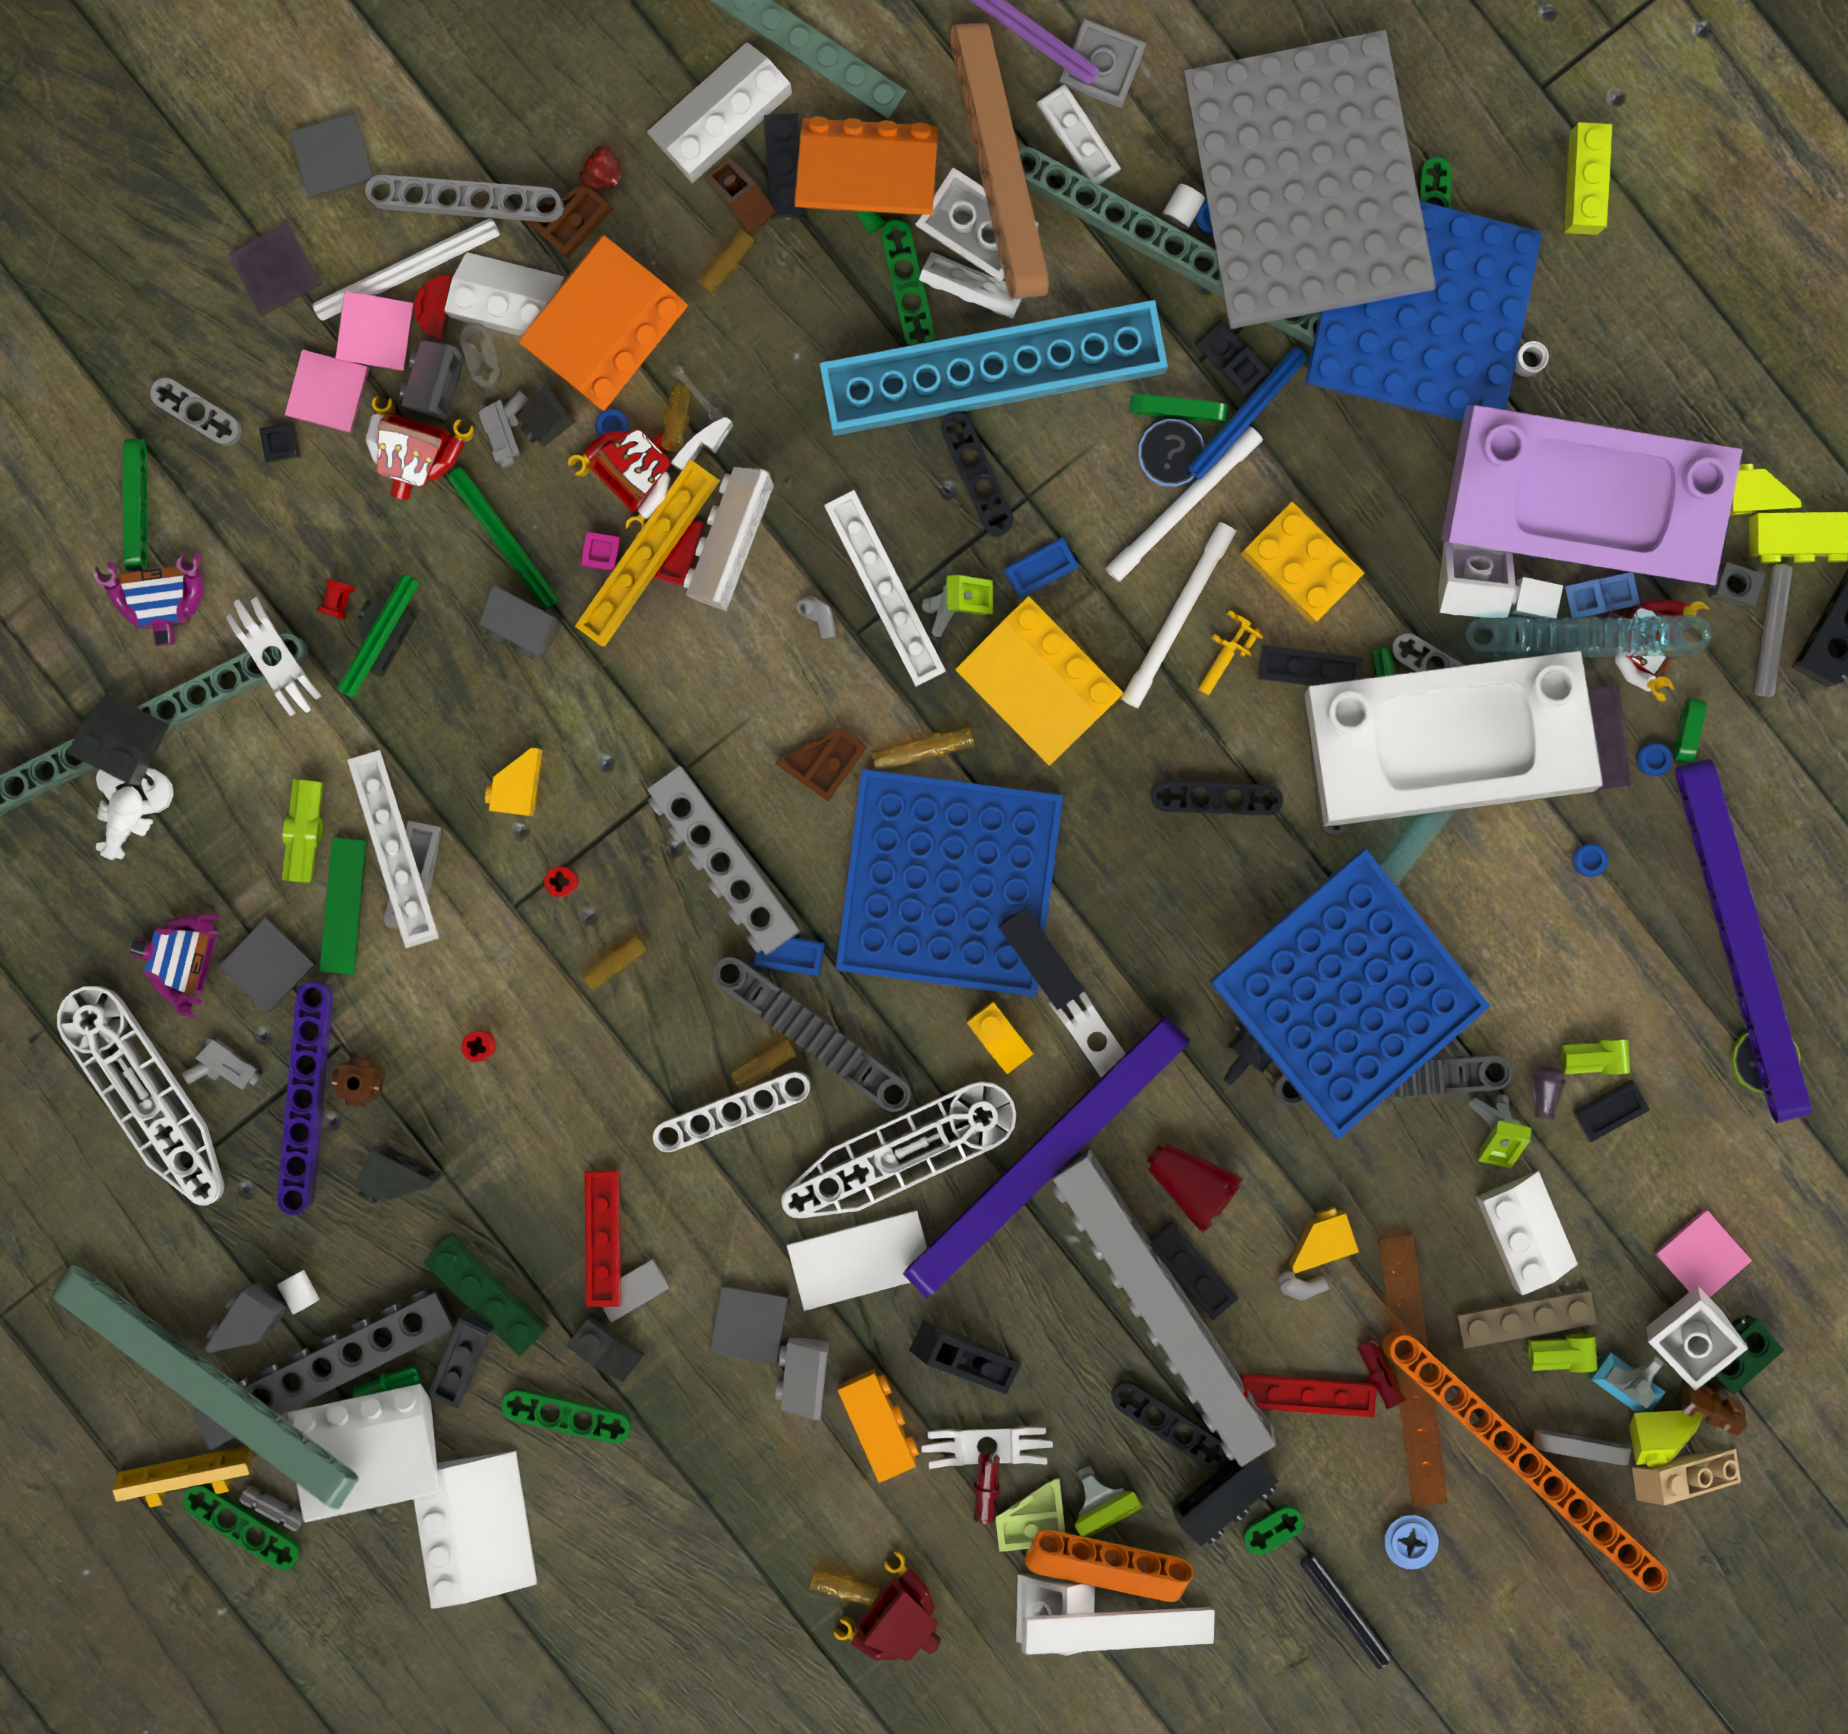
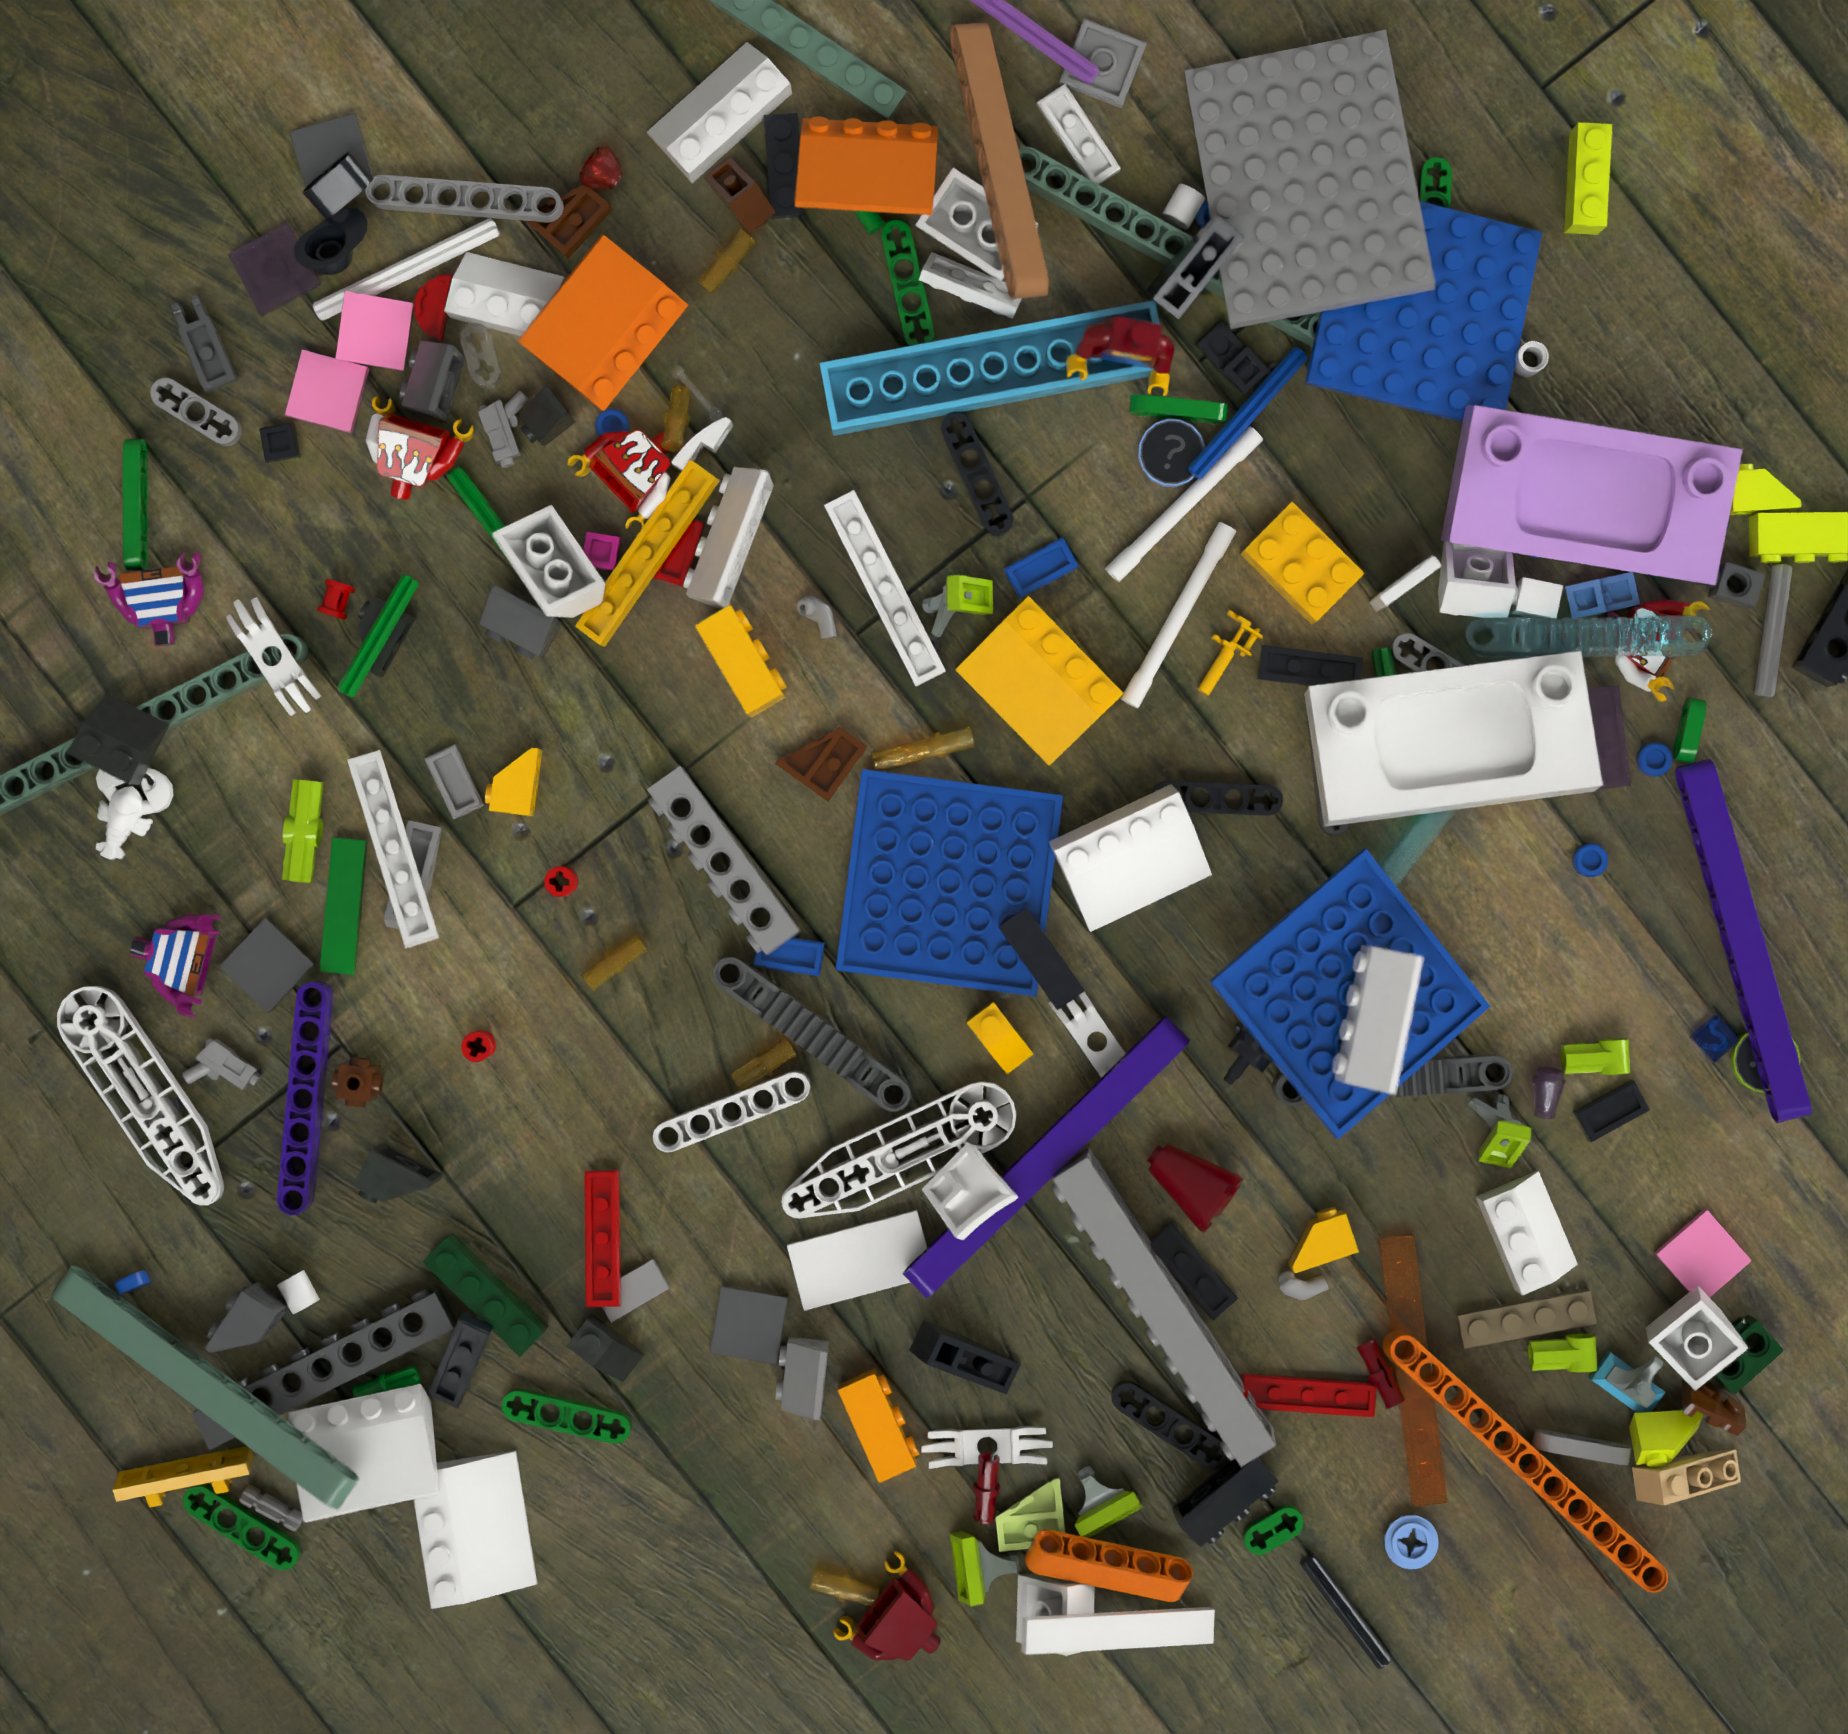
none -> blue tile [114,1270,151,1296]
none -> dark grey hinge [171,294,238,393]
none -> black piece [294,208,368,276]
none -> beam [302,151,373,219]
none -> light grey tile [425,744,485,820]
none -> white slope [492,505,605,618]
none -> yellow brick [695,605,787,718]
none -> white plate [922,1142,1018,1240]
none -> lime piece [950,1531,1019,1607]
none -> white slope [1049,784,1212,932]
none -> dark red torso [1066,316,1174,396]
none -> black slope [1146,215,1244,319]
none -> white slope [1333,945,1423,1094]
none -> white tile [1369,556,1442,612]
none -> clear blue tile [1689,1015,1739,1063]

